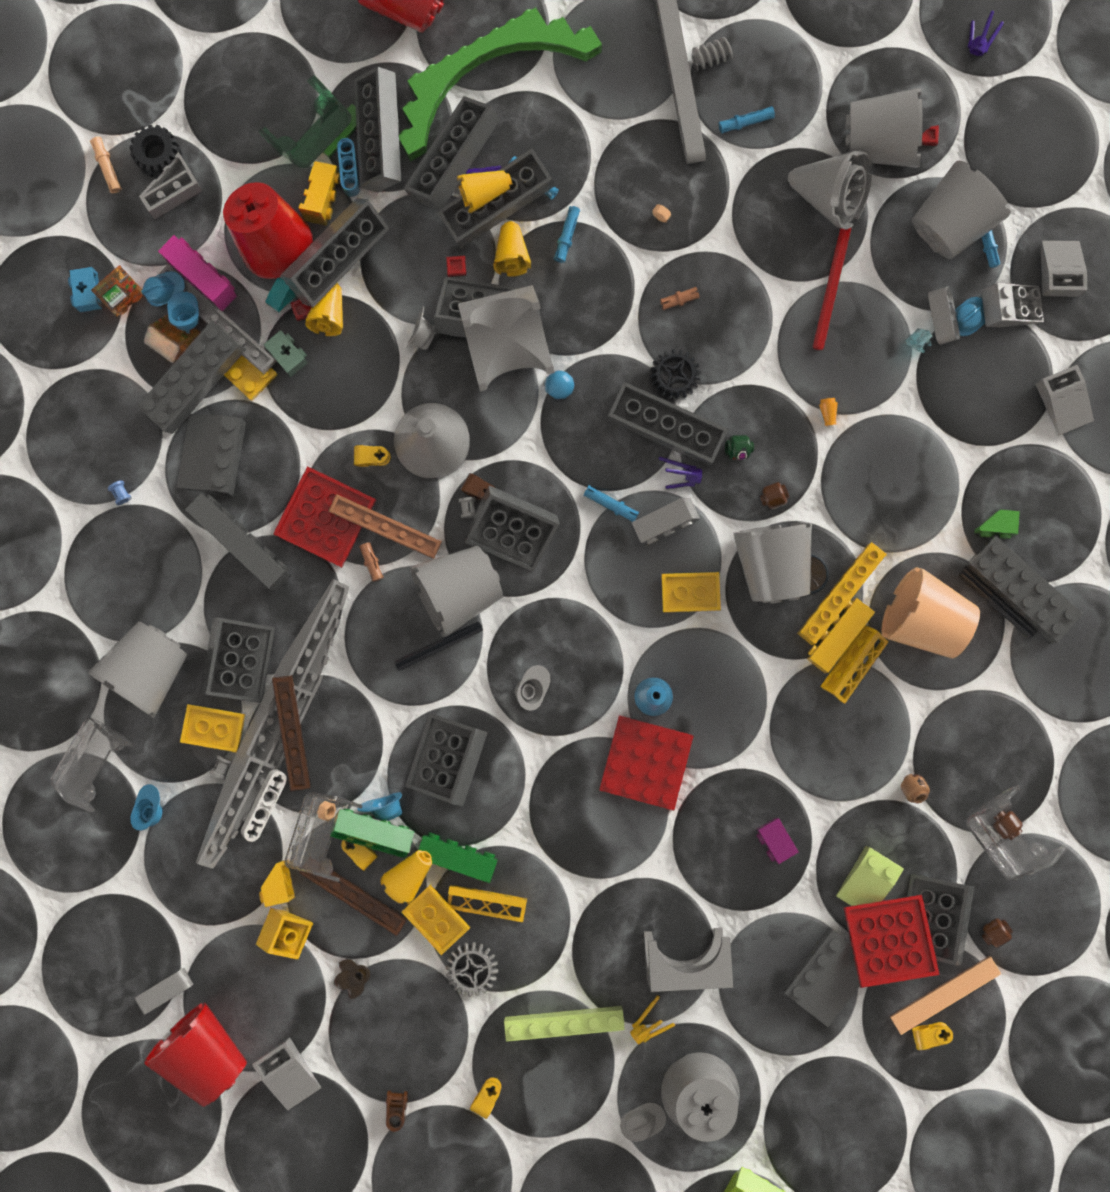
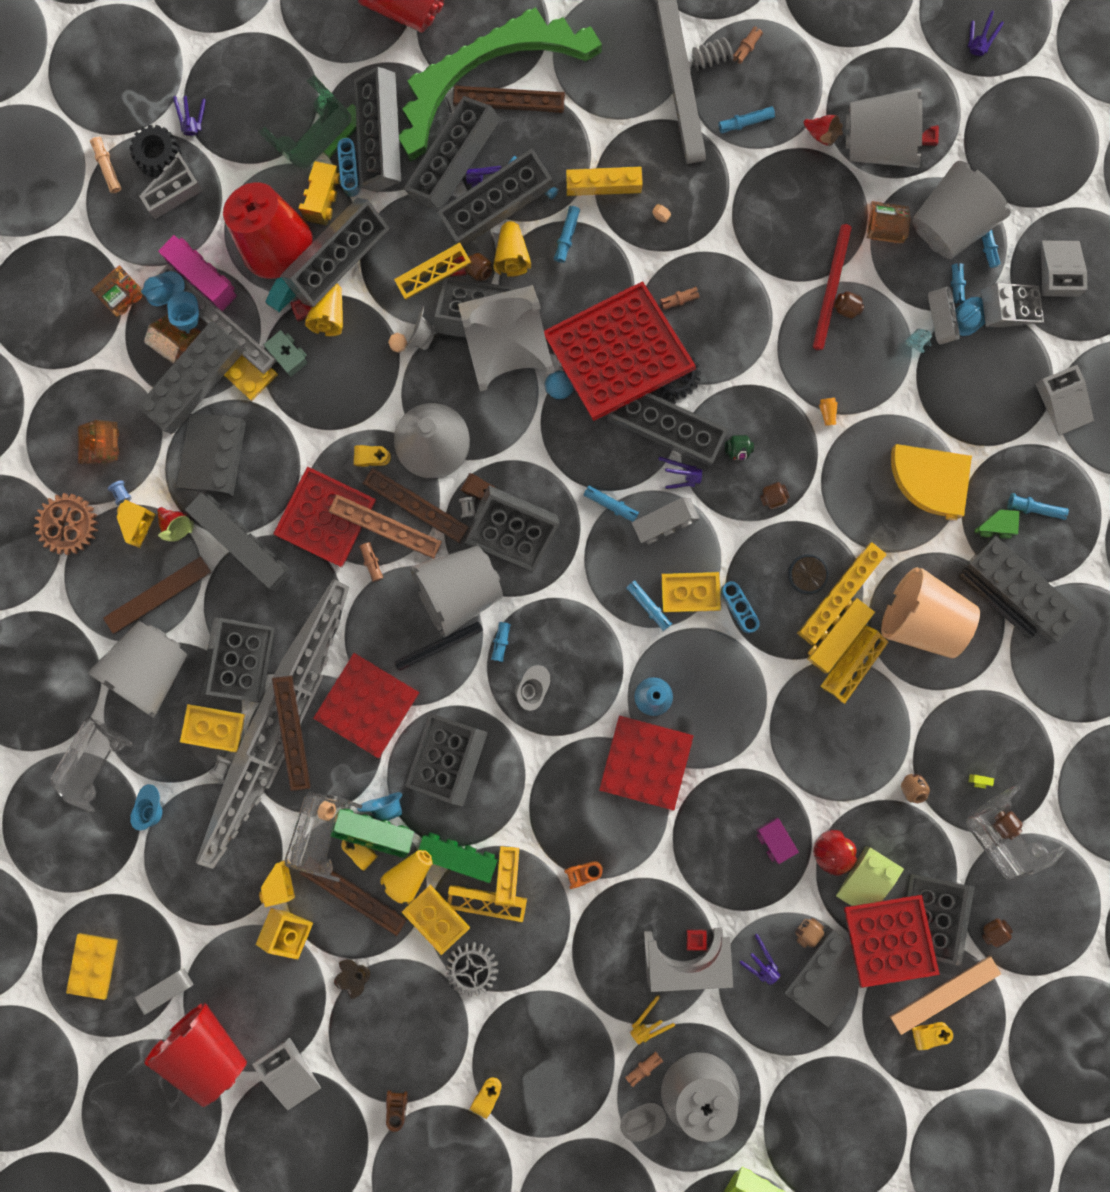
dark azure brick [68,267,102,312] -> none
white beam [241,769,287,842] -> none
yellow cone [457,170,512,213] -> none
yellowish green brick [504,1006,625,1042] -> none
light grey cone [733,522,812,604] -> none
light grey cone [788,150,872,229] -> none
none -> nougat gear [34,493,99,555]
none -> yellow plate [66,933,118,1000]
none -> clear orange slope [78,420,119,464]
none -> reddish brown tile [103,556,212,634]
none -> yellow slope [117,499,156,548]
none -> yellowish green hat [157,507,194,542]
none -> dark purple plant [173,96,206,136]
none -> red plate [313,653,420,759]
none -> reddish brown tile [362,468,469,543]
none -> light nougat tile [388,333,408,353]
none -> yellow fence [394,243,471,300]
none -> reddish brown tile [453,86,565,113]
none -> reddish brown head [465,253,493,281]
none -> dark azure pin [491,622,511,662]
none -> yellow tile [495,846,519,907]
none -> red plate [544,281,696,421]
none -> orange piece [564,861,603,889]
none -> yellow brick [566,167,642,196]
none -> nougat pin [625,1051,663,1087]
none -> dark azure pin [626,580,672,632]
none -> red tile [686,930,707,951]
none -> dark azure beam [721,581,760,633]
none -> nougat pin [733,26,763,64]
none -> dark purple plant [740,934,780,985]
none -> medium nougat head [795,918,824,948]
none -> hat [803,115,843,147]
none -> red hair [813,830,858,876]
none -> reddish brown head [834,291,864,319]
none -> clear orange slope [866,201,911,243]
none -> yellow brick [891,444,972,521]
none -> dark azure pin [951,263,966,304]
none -> neon yellow plate [969,774,994,789]
none -> dark azure pin [1007,493,1069,520]

